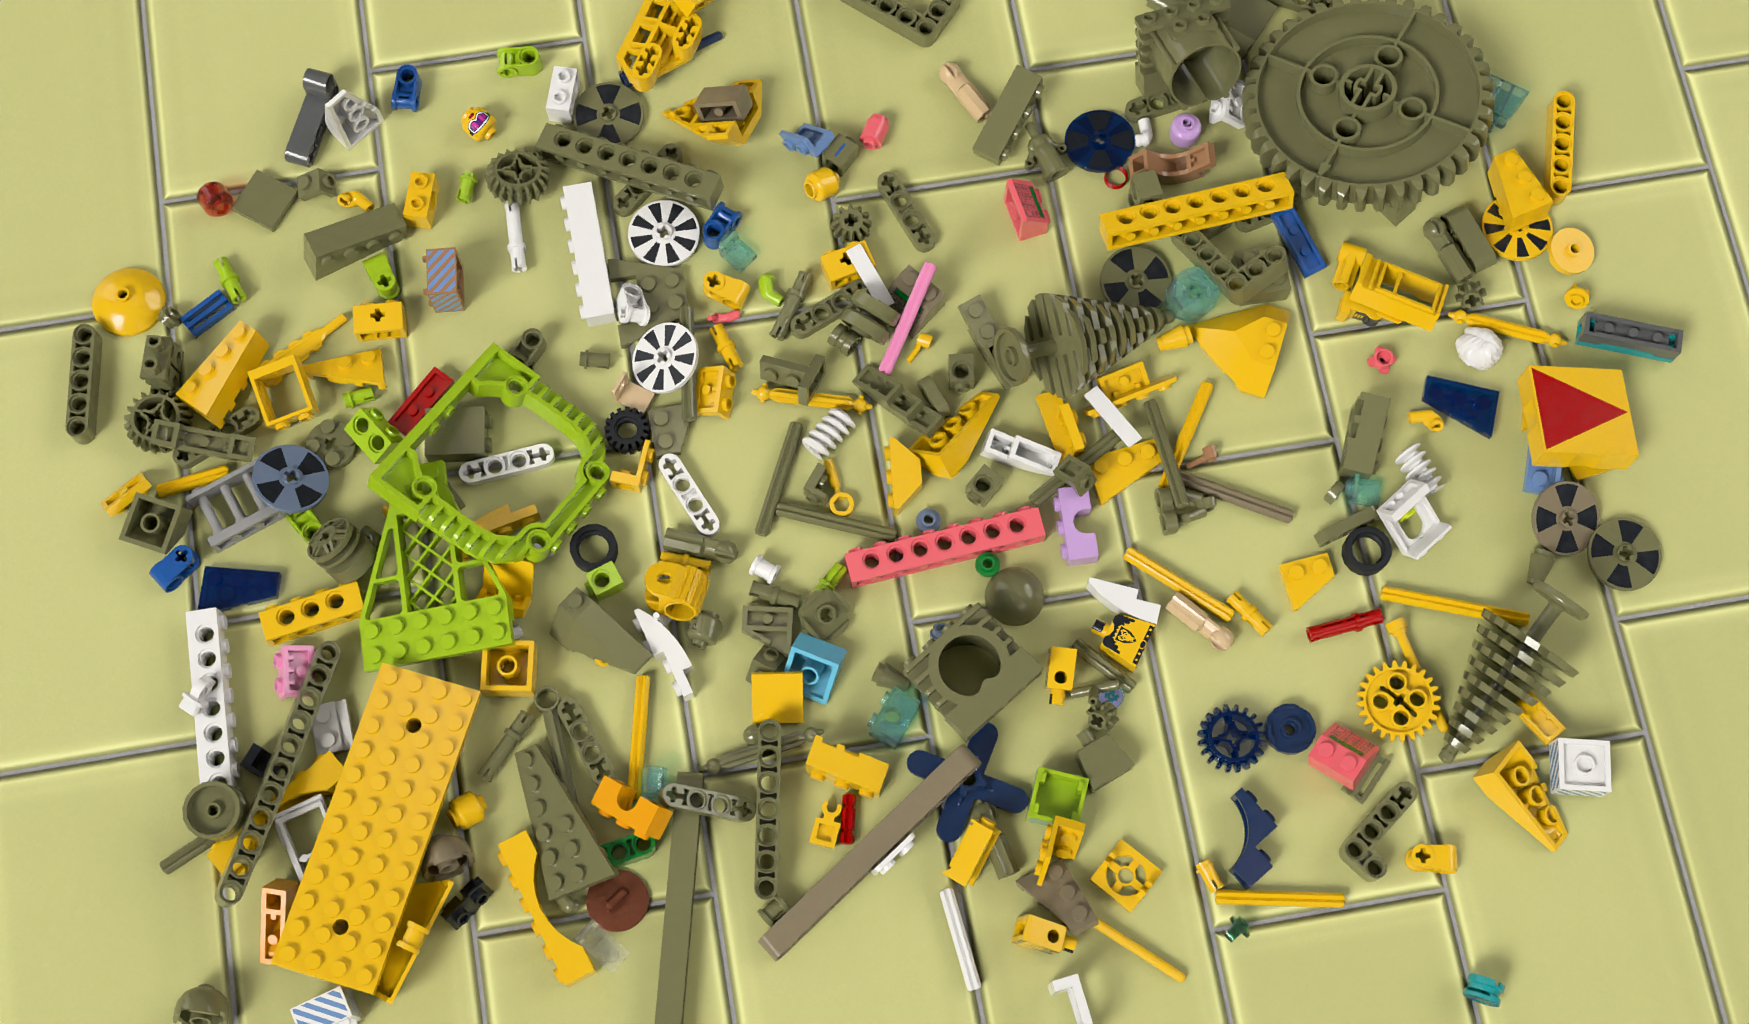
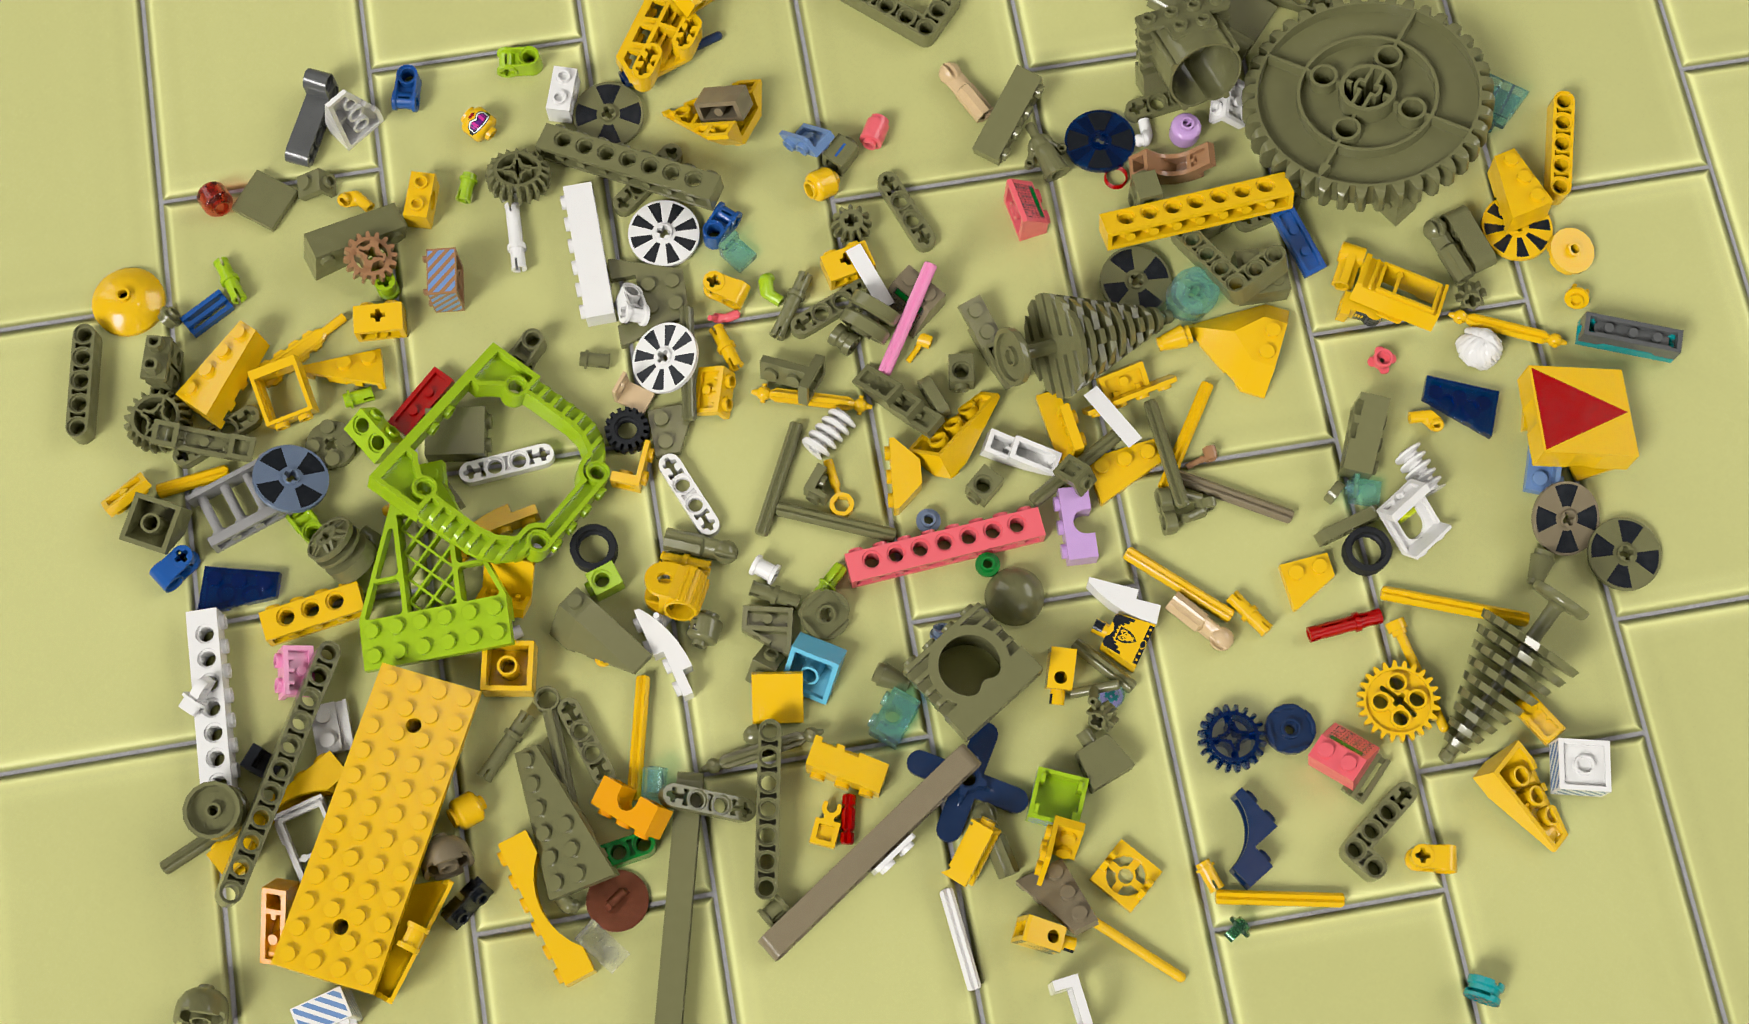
none -> medium nougat gear [343,231,398,285]

